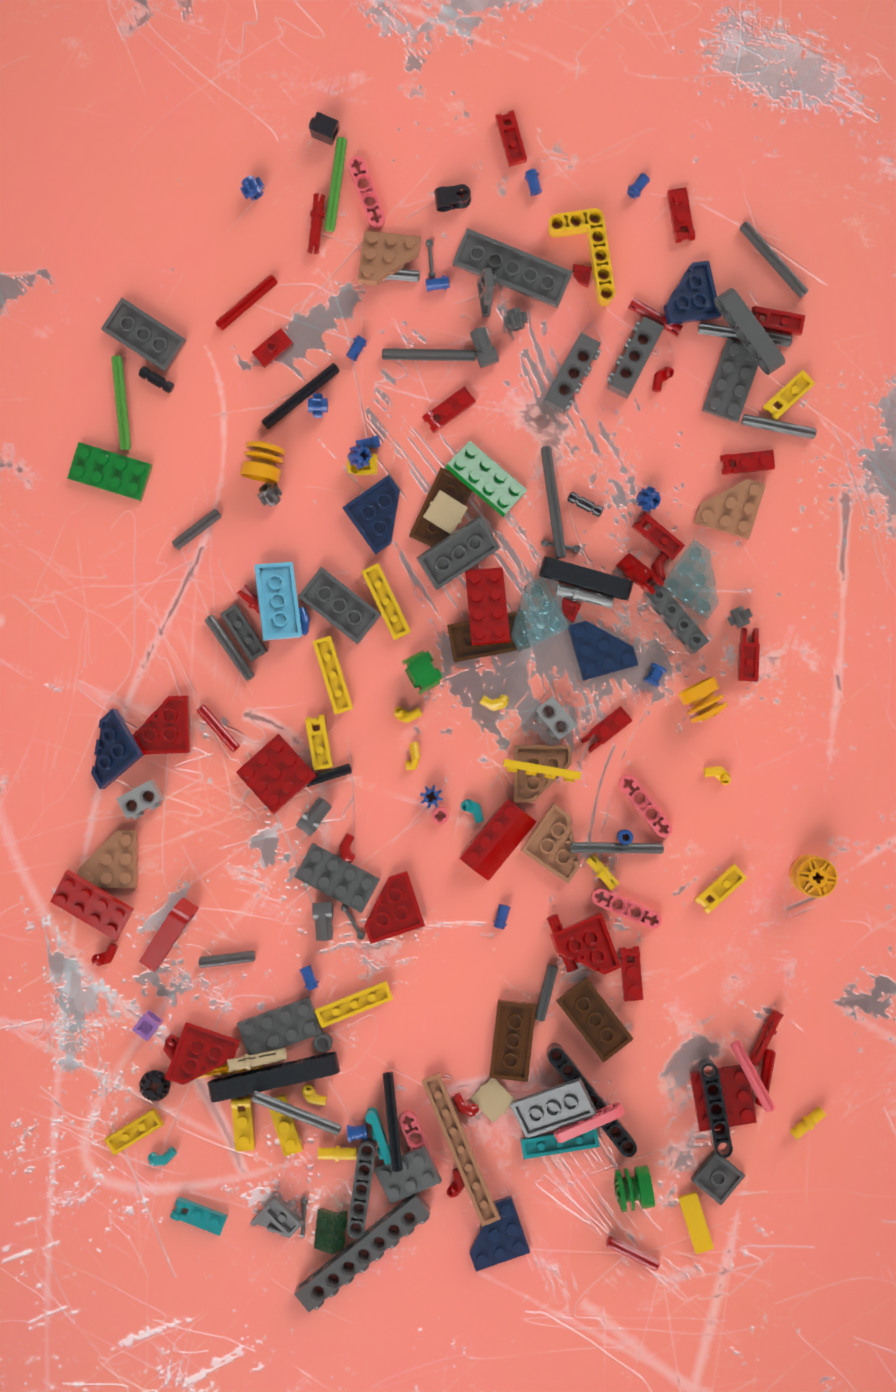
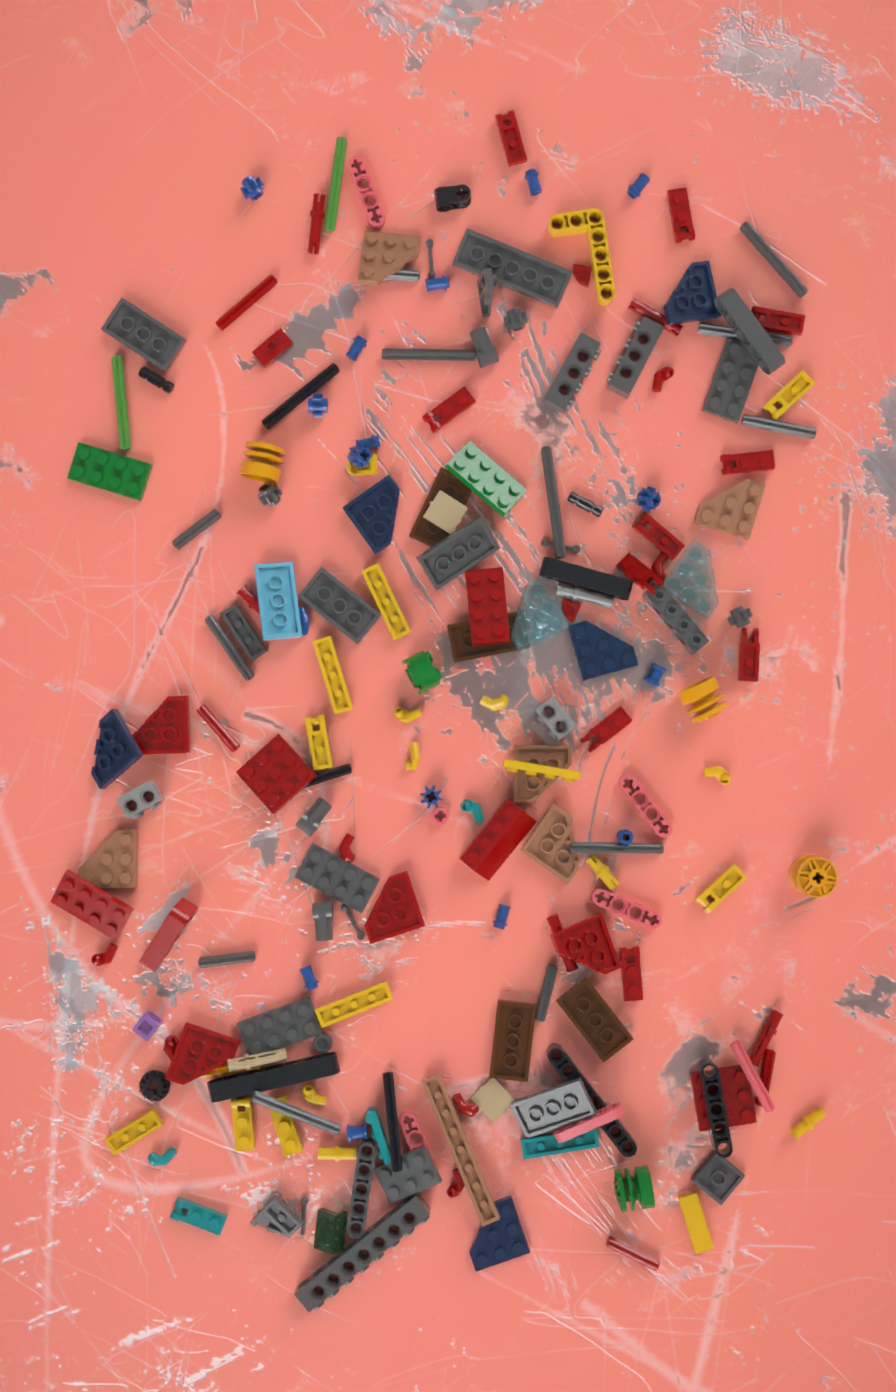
black brick [309,111,340,146] -> none

